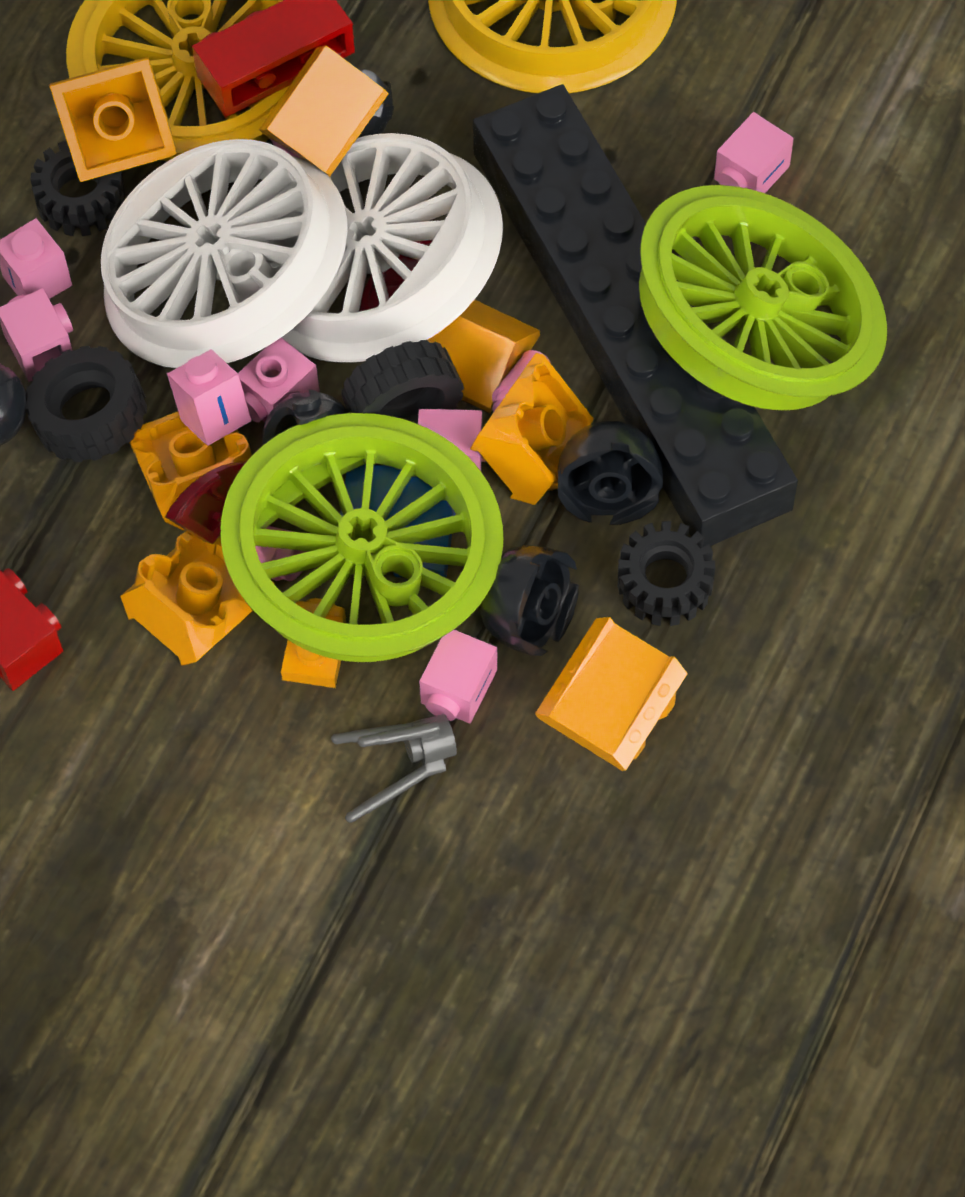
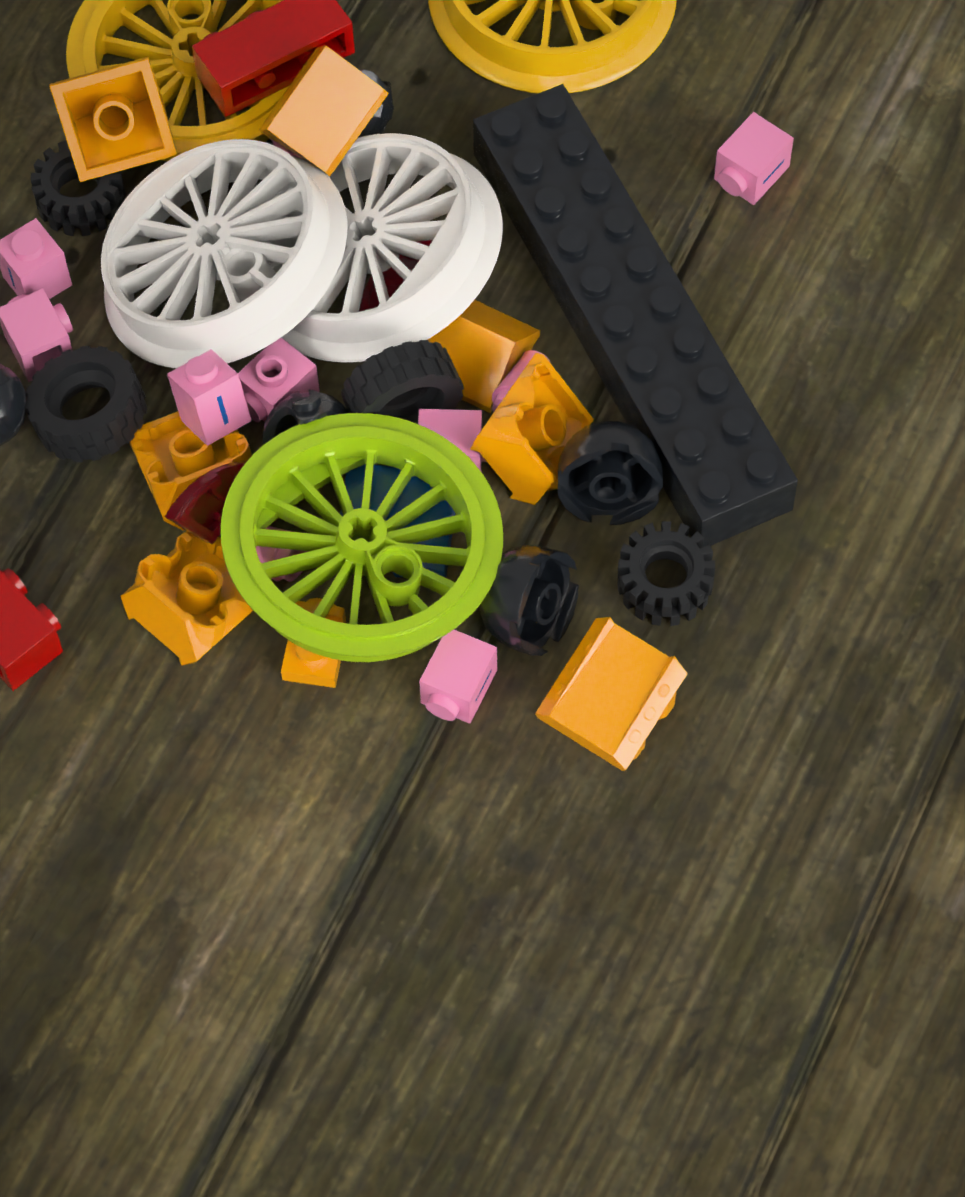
dark grey plant [331,714,457,823] -> none
lime piece [639,185,887,410] -> none

